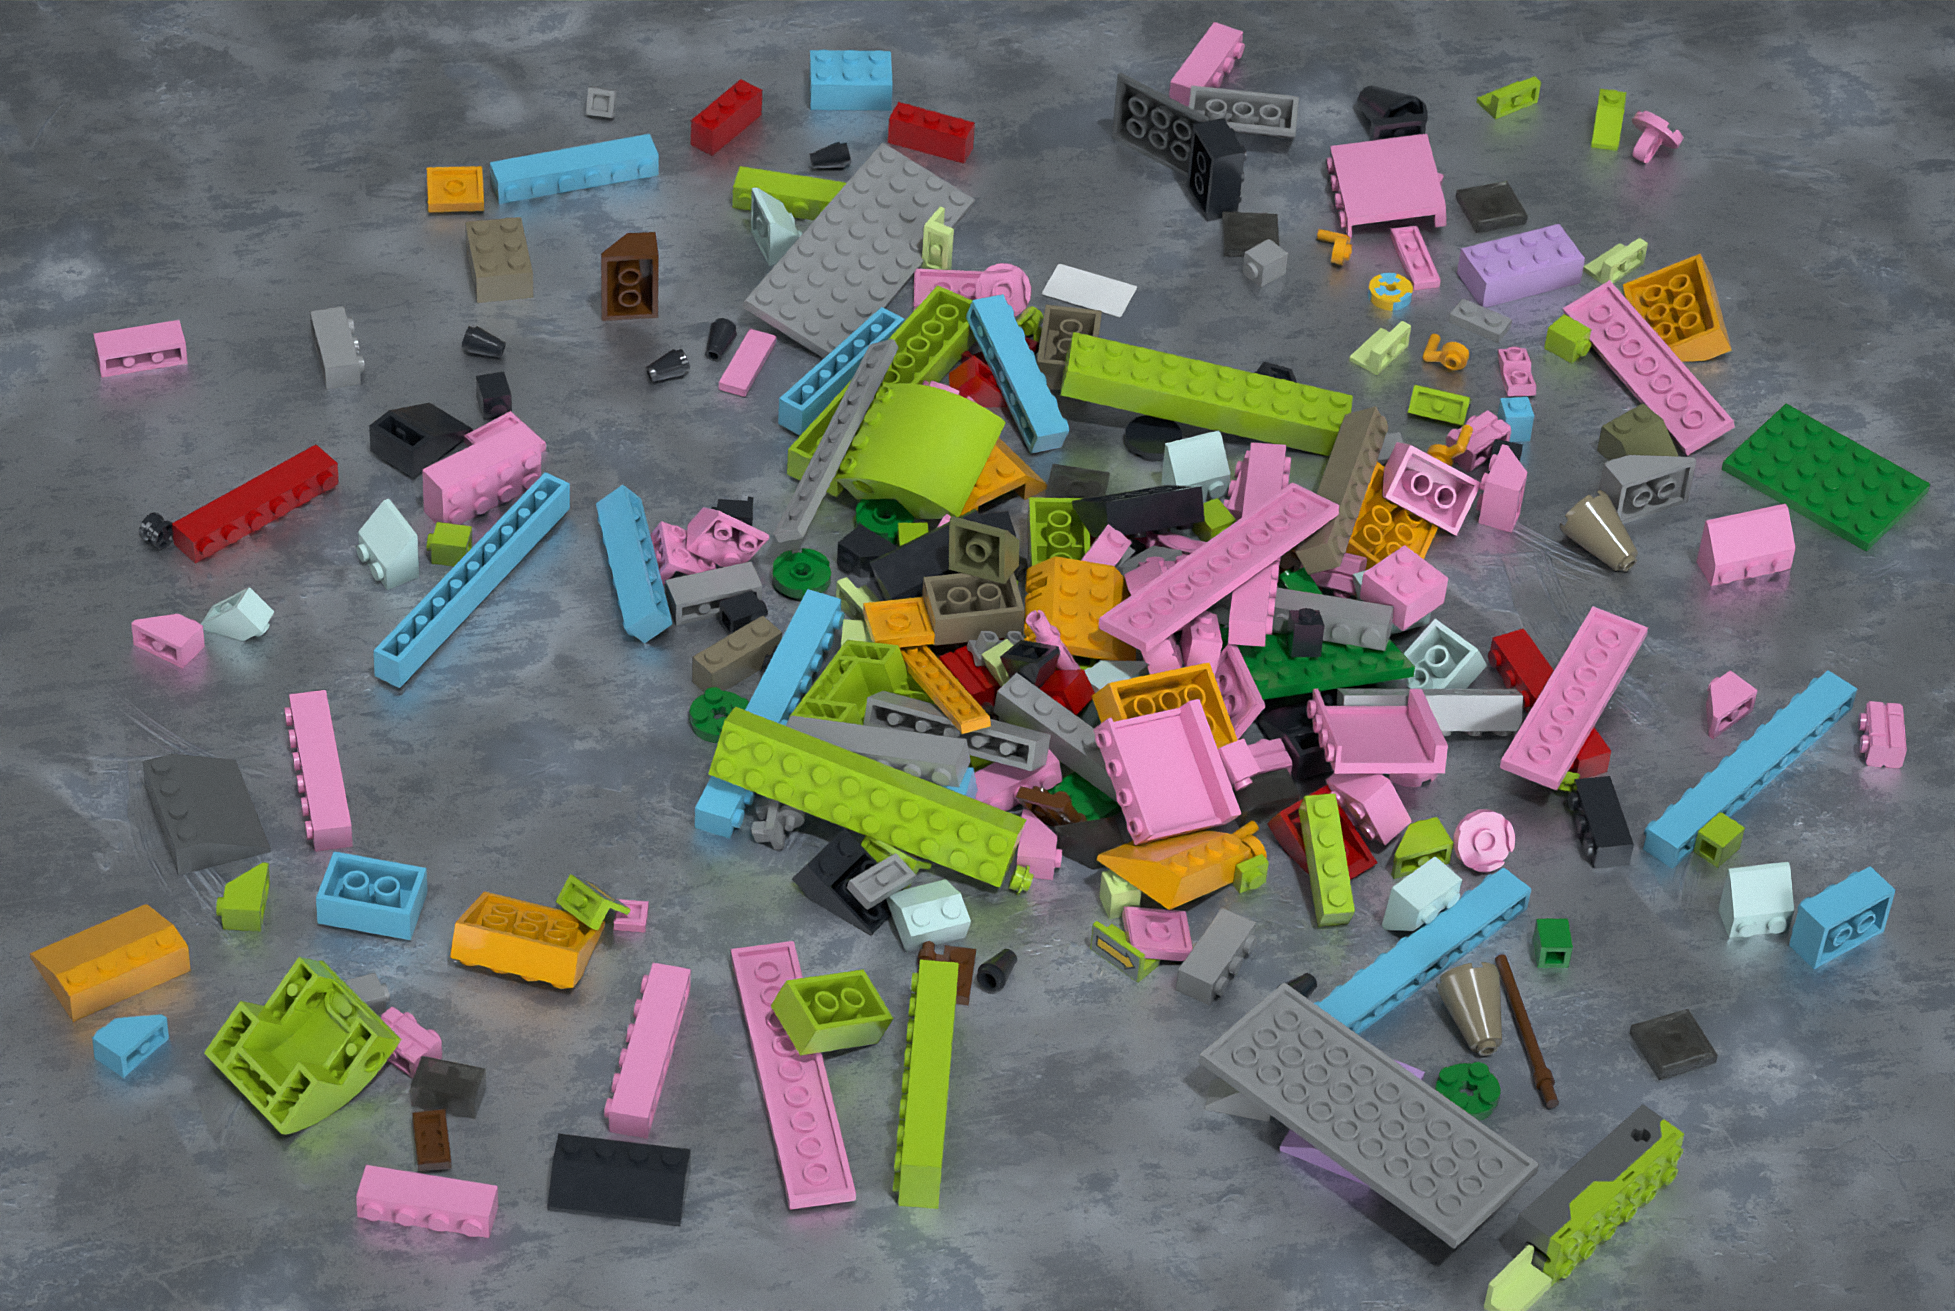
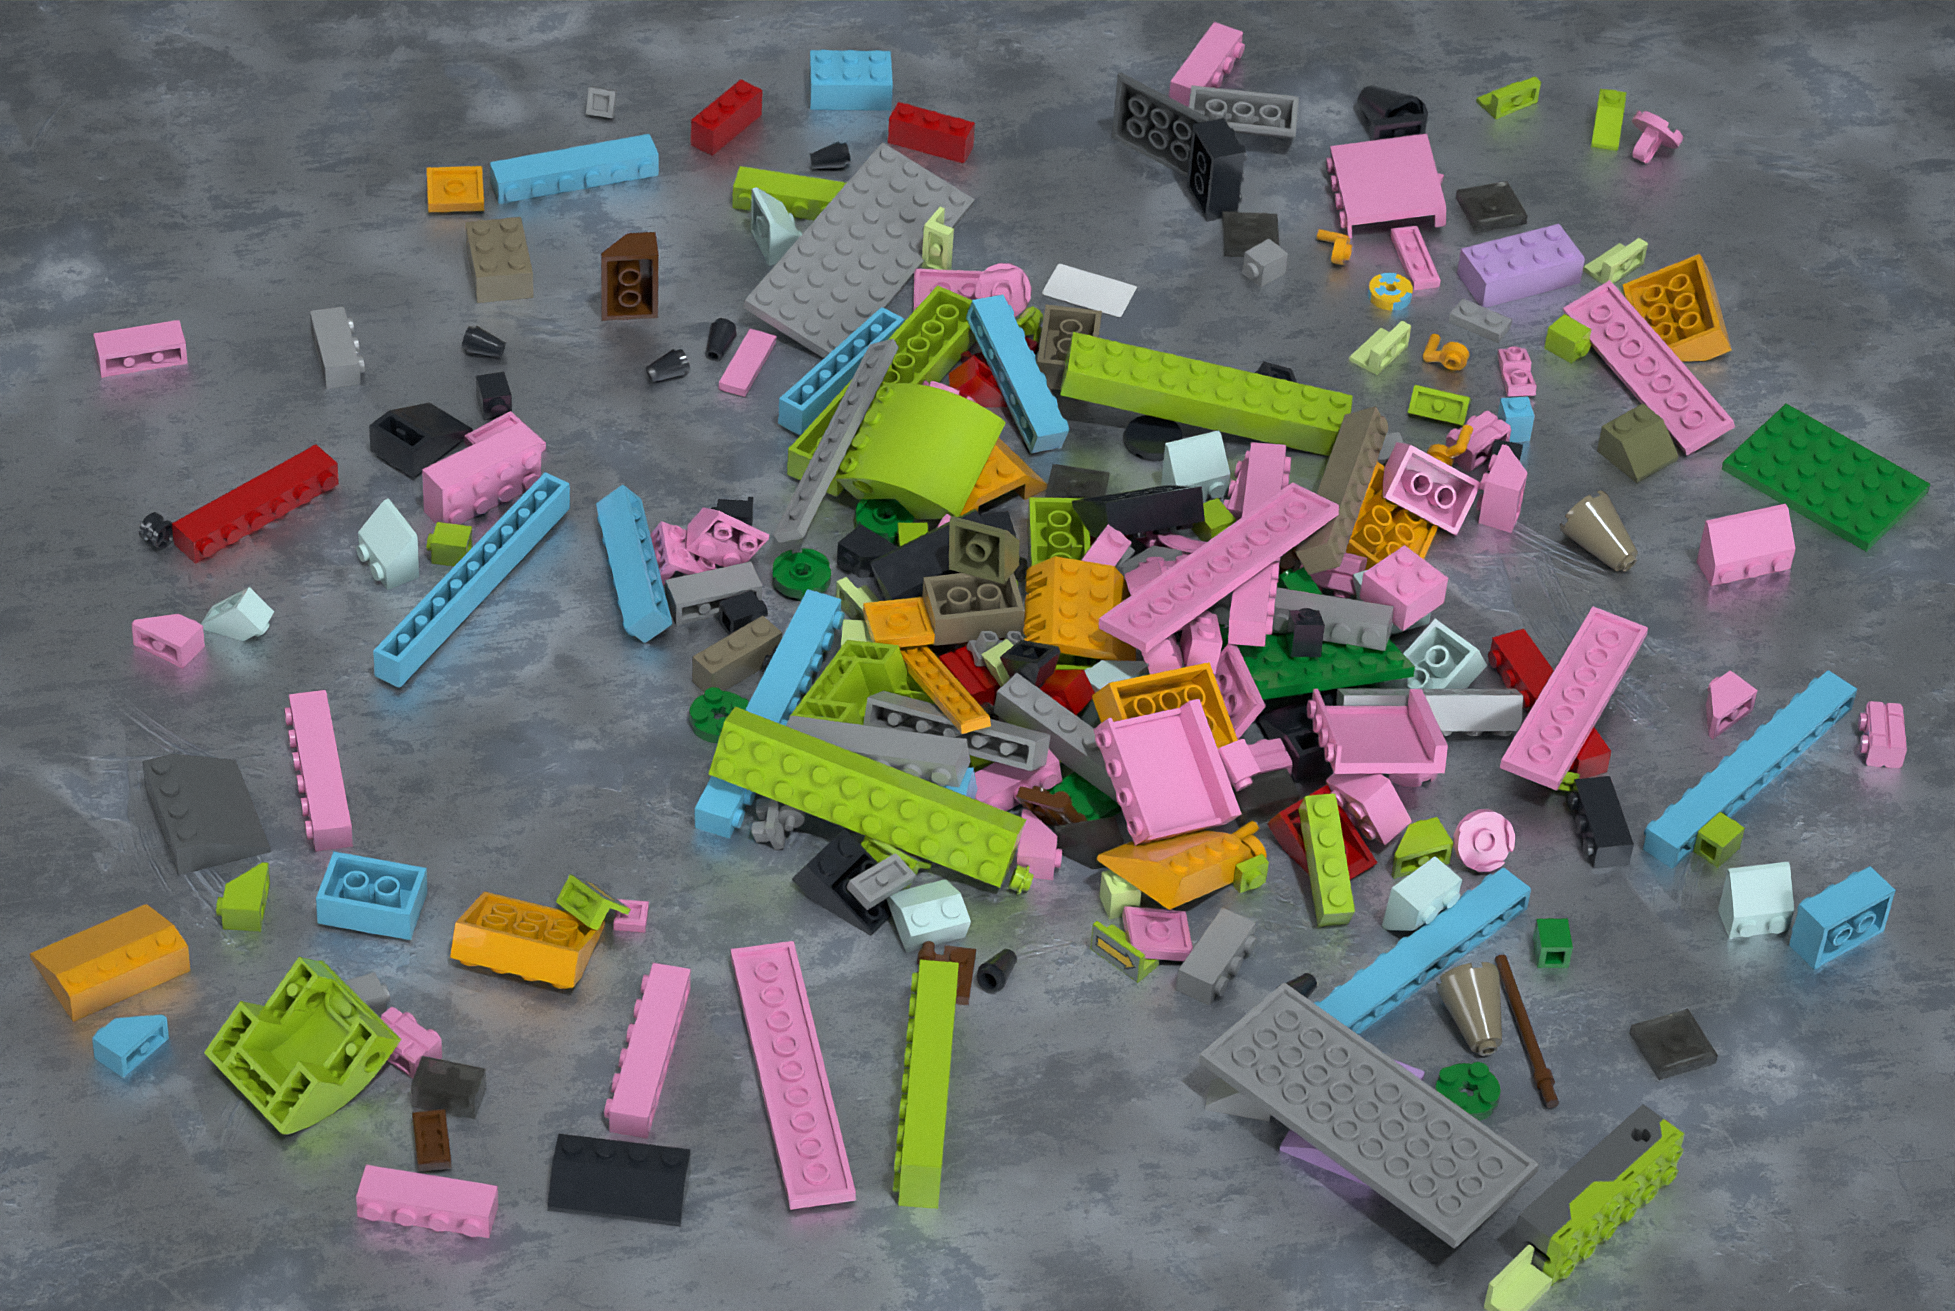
lime brick [771,969,894,1056] -> none
bright pink pin [1026,610,1081,670] -> none
light grey slope [1598,455,1696,524] -> none

